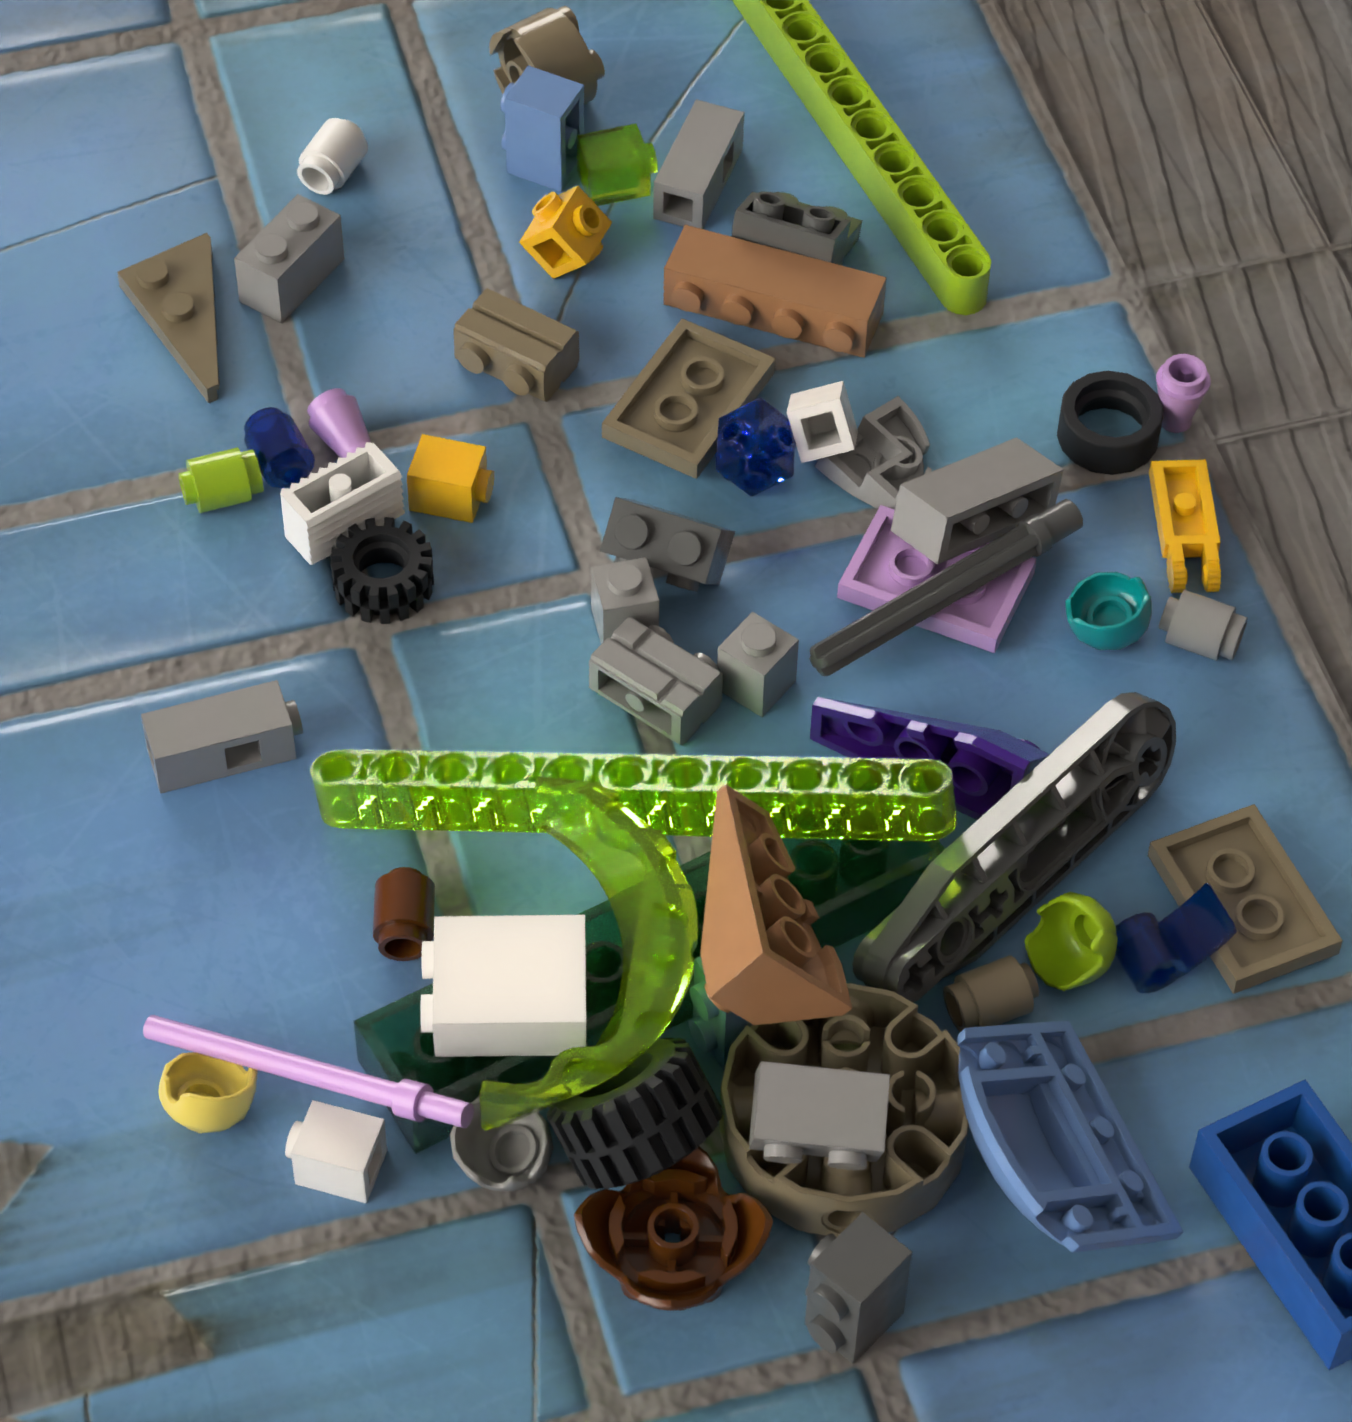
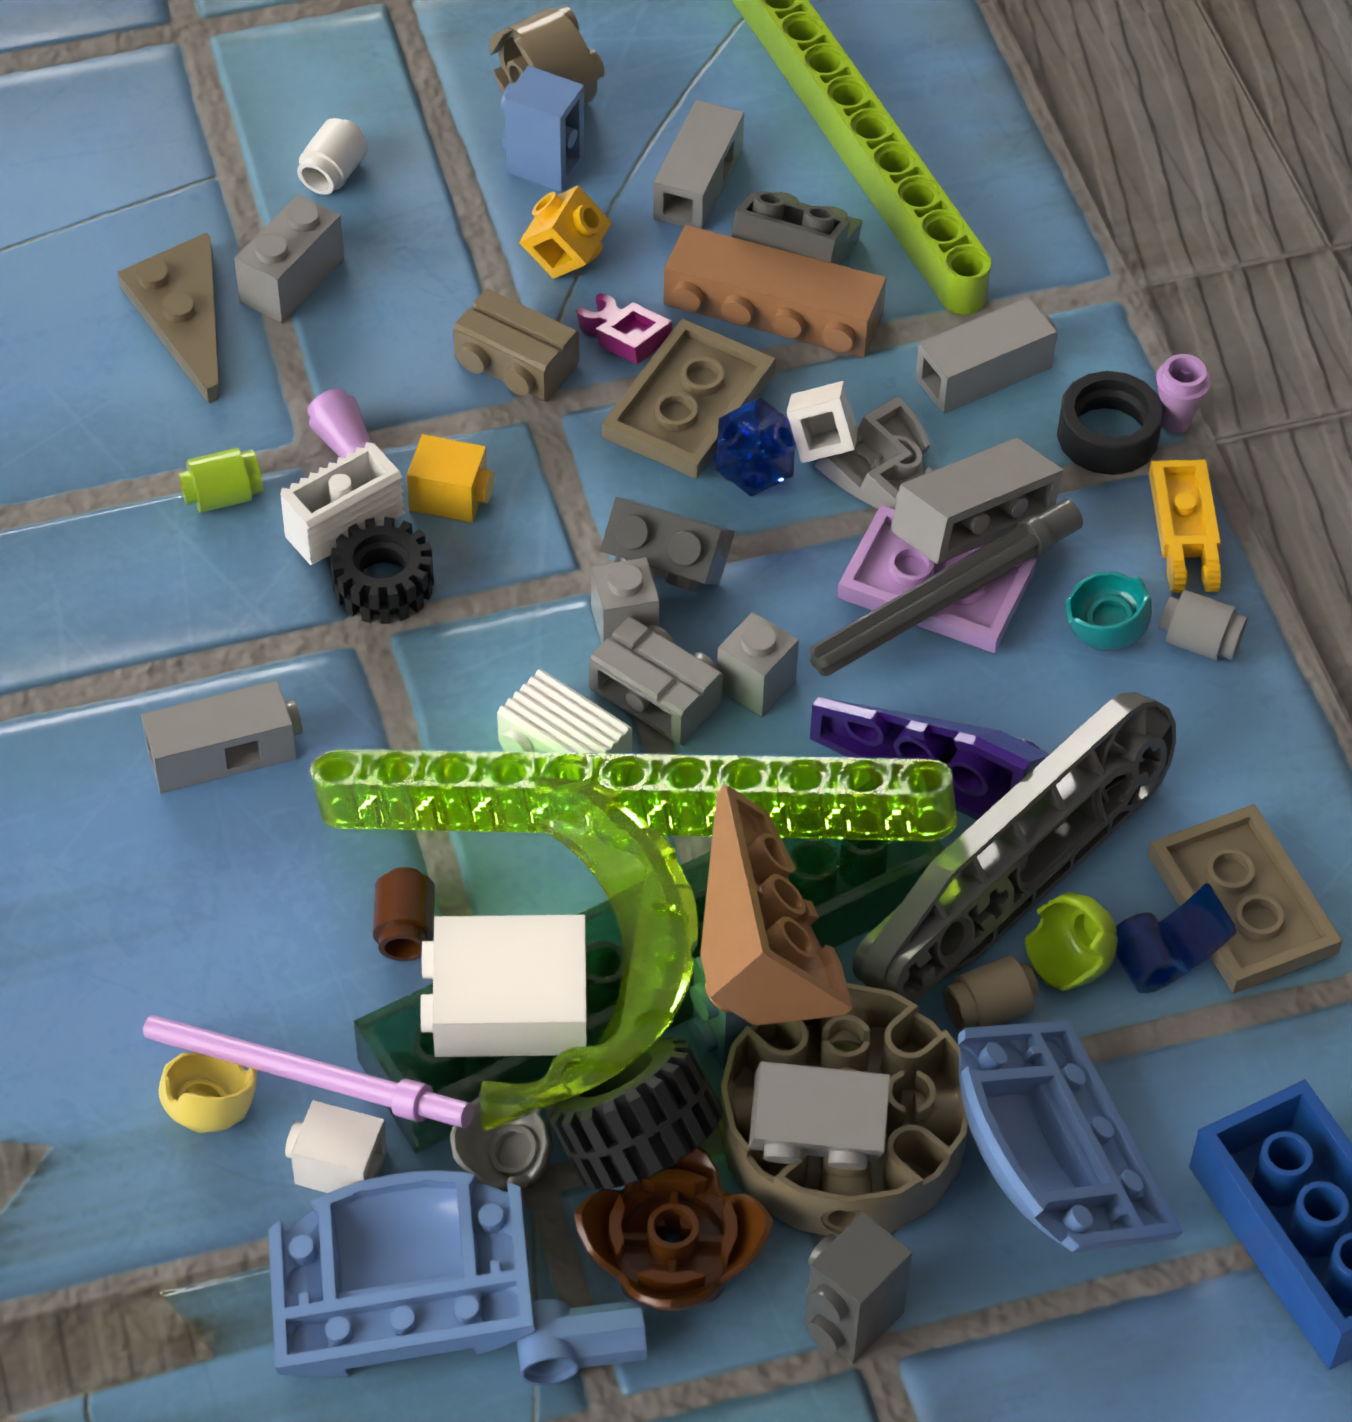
clear blue brick [244,407,315,488] -> none
clear neon green brick [577,123,658,206] -> none
none -> medium blue slope [268,1170,536,1377]
none -> white brick [497,669,632,800]
none -> medium blue piece [516,1299,647,1385]
none -> magenta plate [576,293,673,365]
none -> light grey brick [915,297,1058,414]

